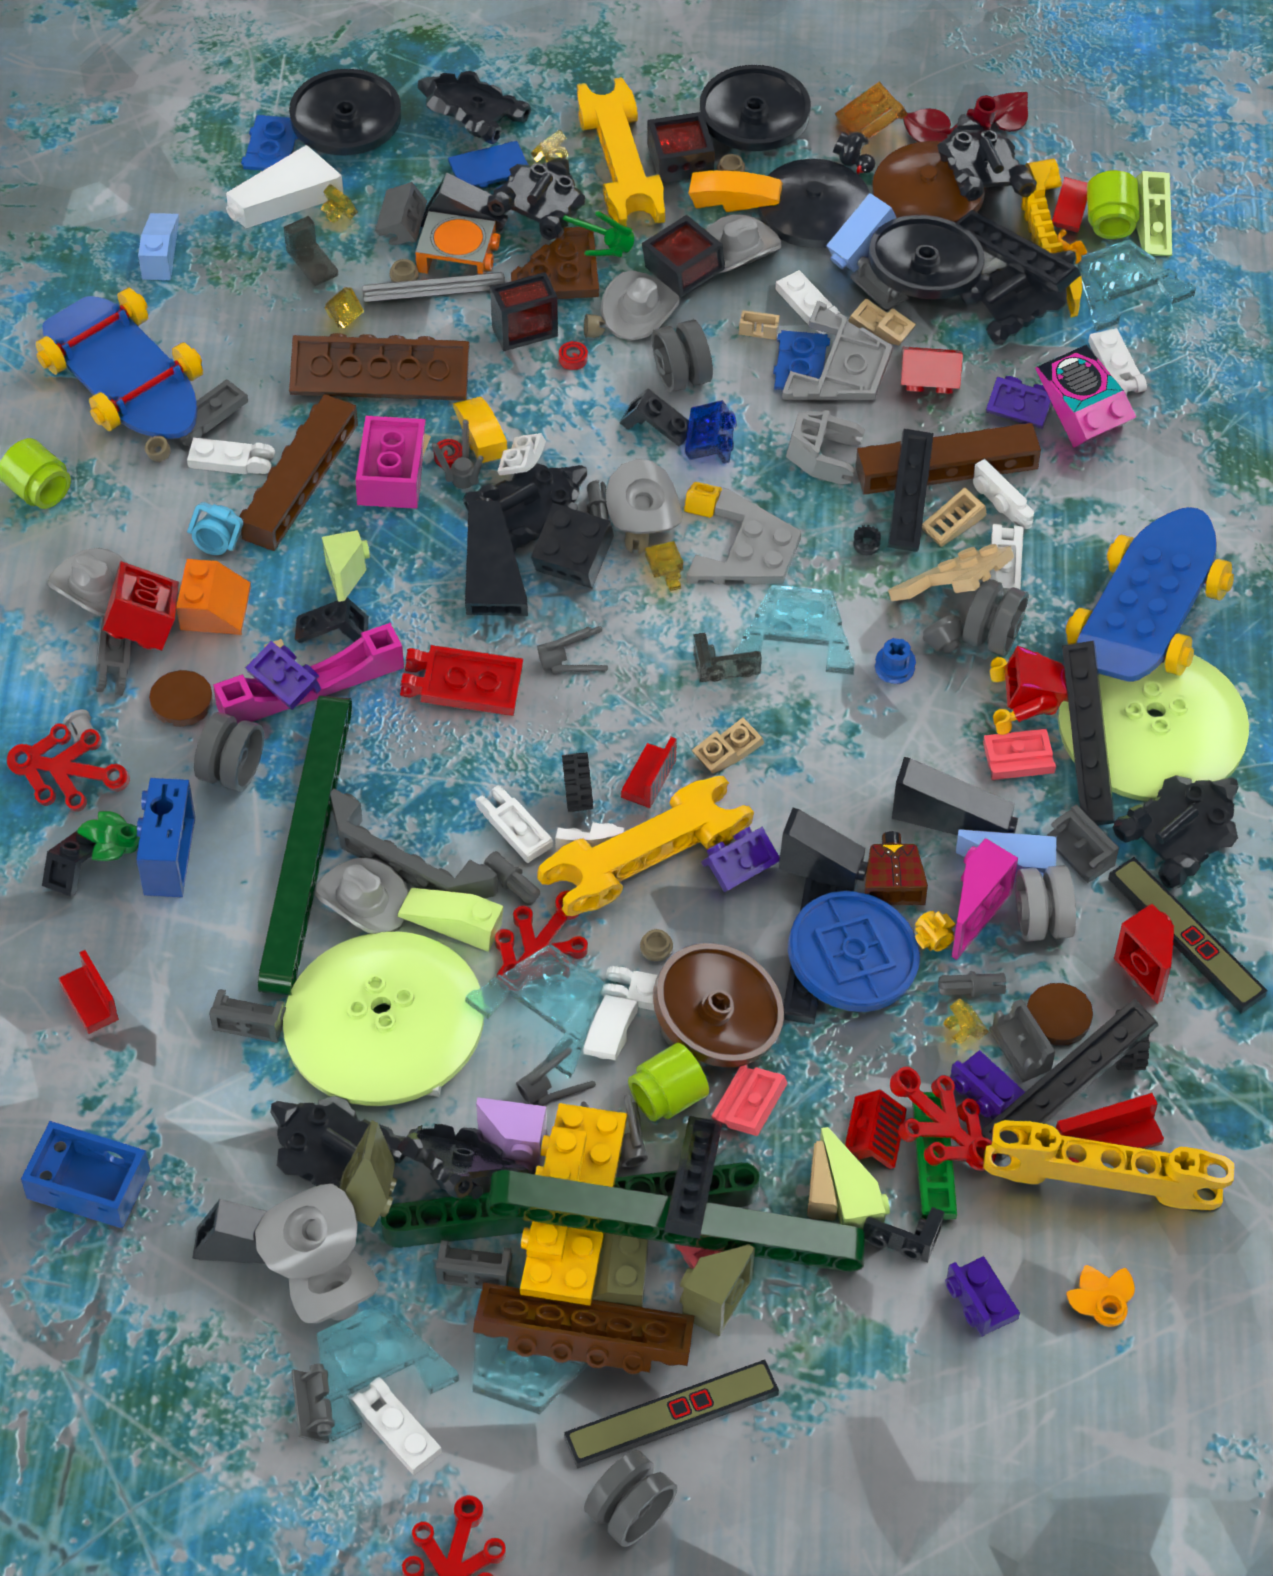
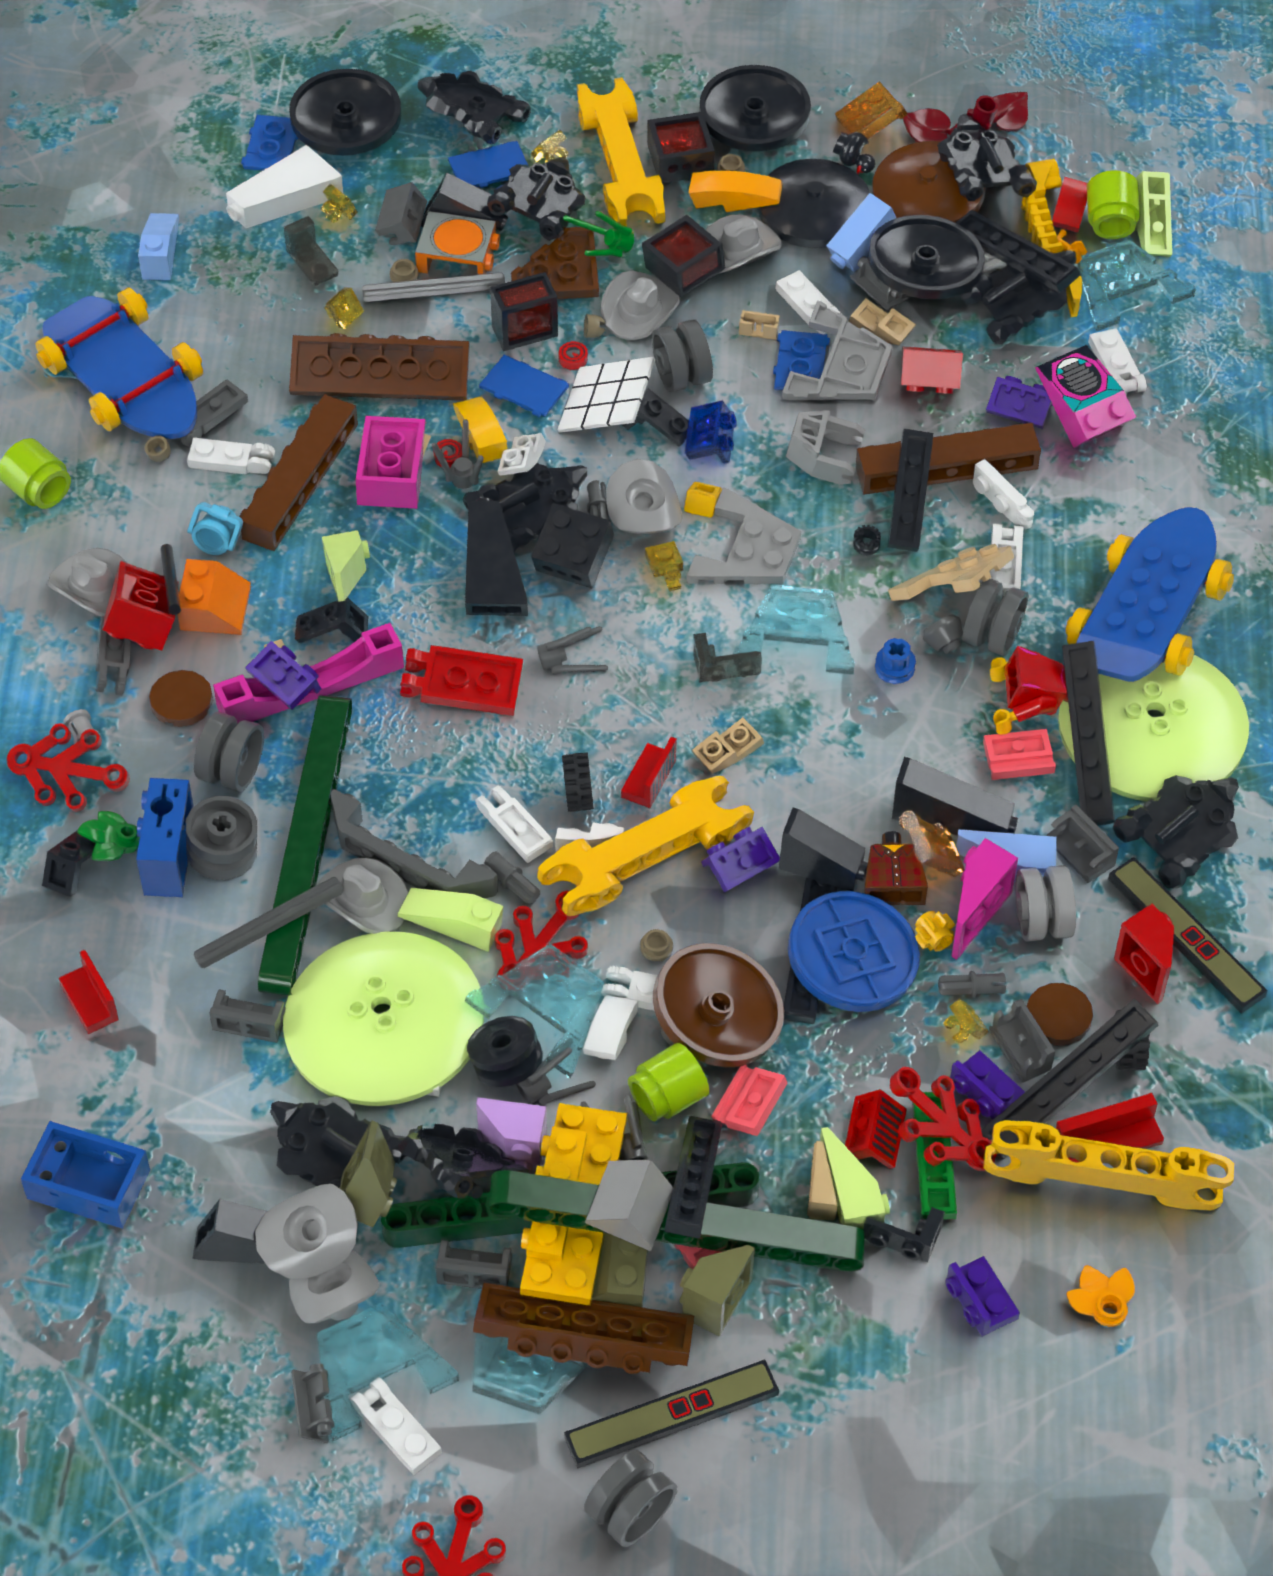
dark tan hinge [624,532,650,554] -> none
tan slope [922,487,987,547] -> none
none -> black bar [160,544,181,615]
none -> dark grey wheel [186,796,257,880]
none -> dark grey axle [194,877,343,968]
none -> black wheel [467,1016,543,1087]
none -> blue piece [479,355,569,417]
none -> white piece [557,356,655,433]
none -> light grey slope [585,1160,673,1251]
none -> clear orange plate [899,811,965,877]

